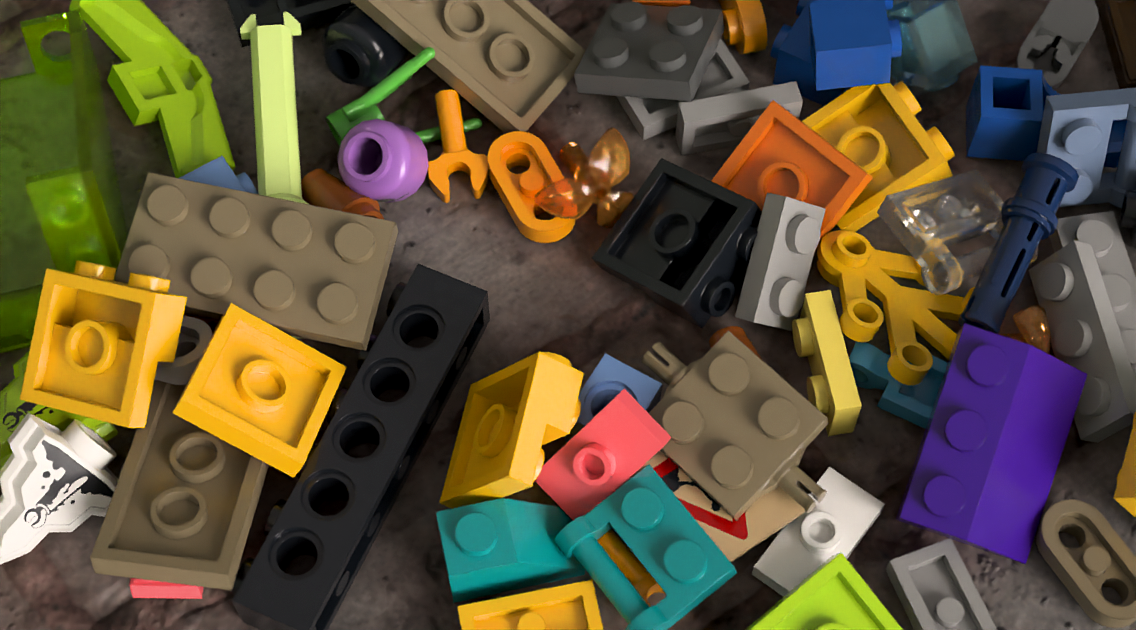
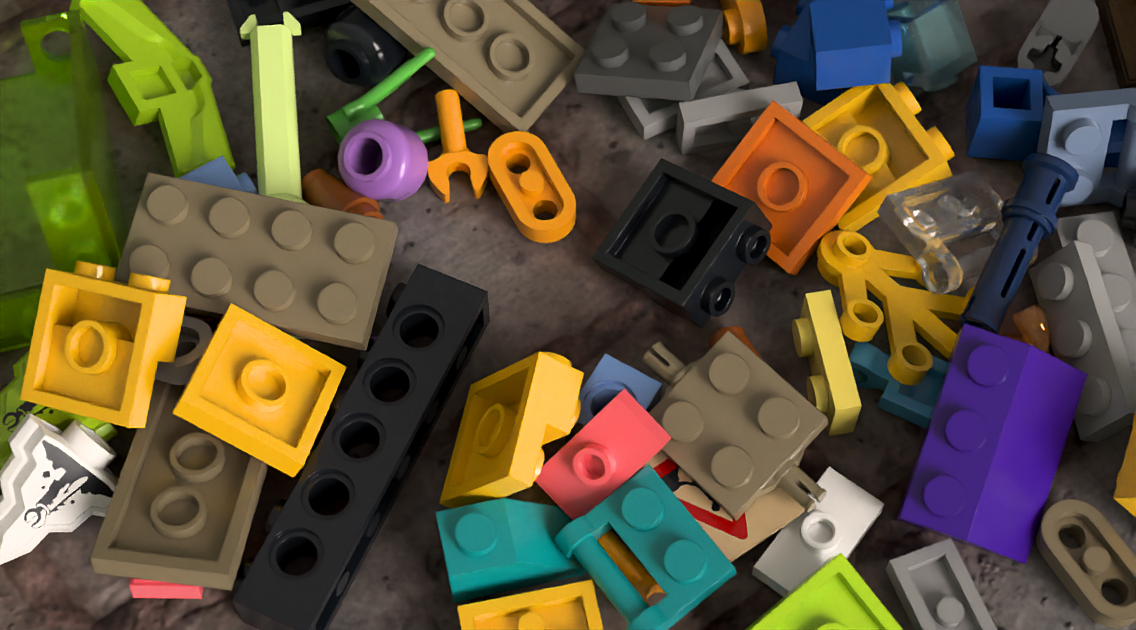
clear orange plant [534,127,634,229] -> none
light grey plate [735,193,826,331] -> none

